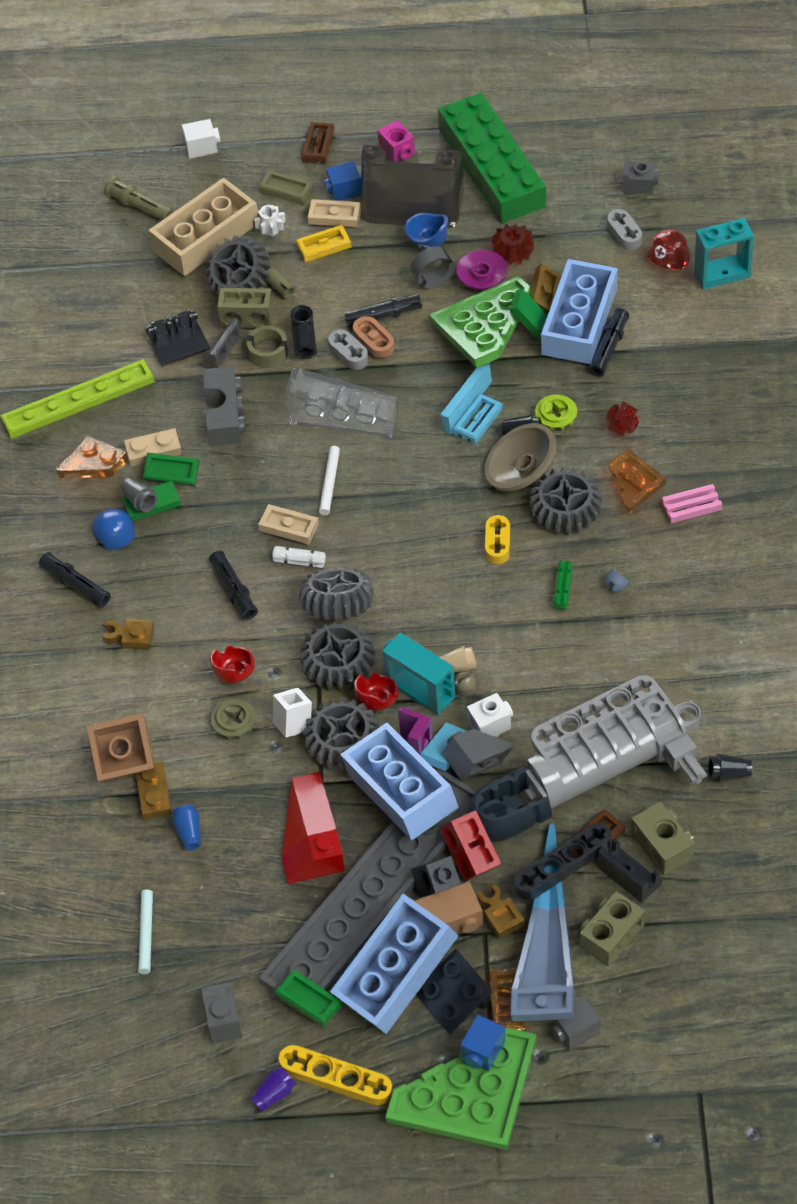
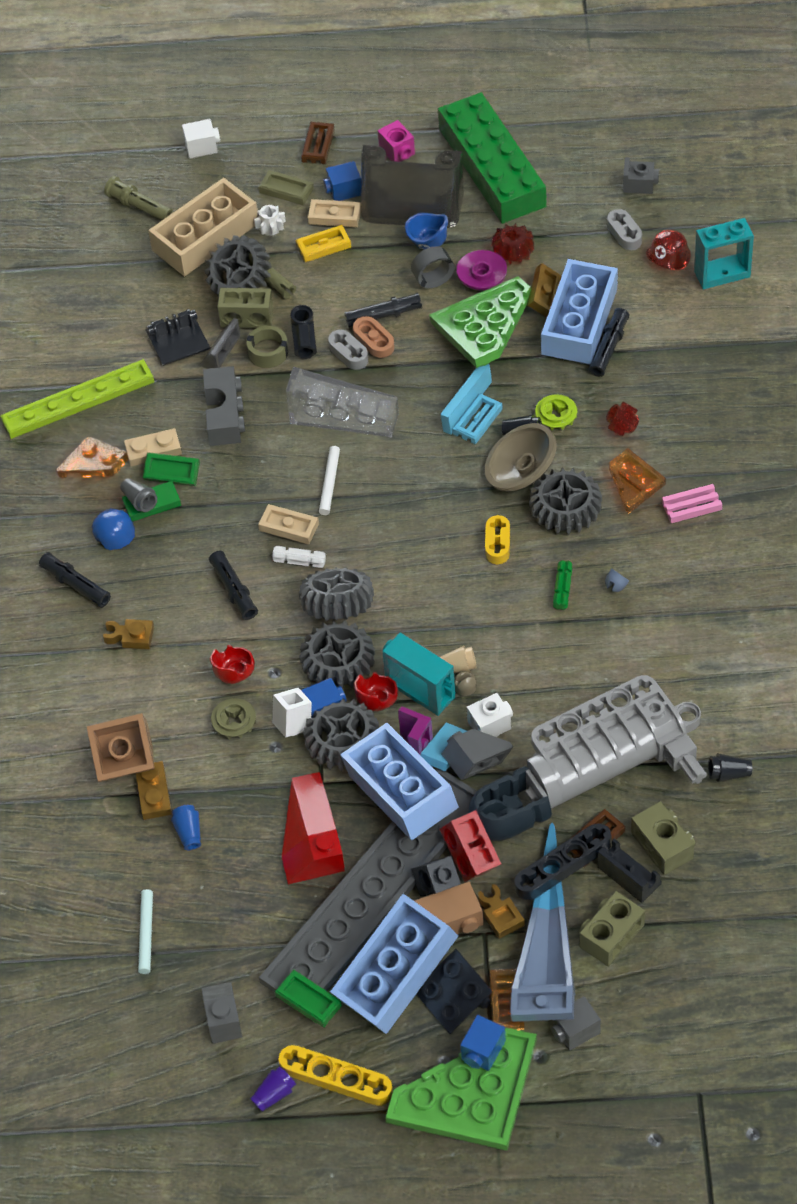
green tile [509,288,548,342] -> none
none -> blue brick [301,678,347,718]

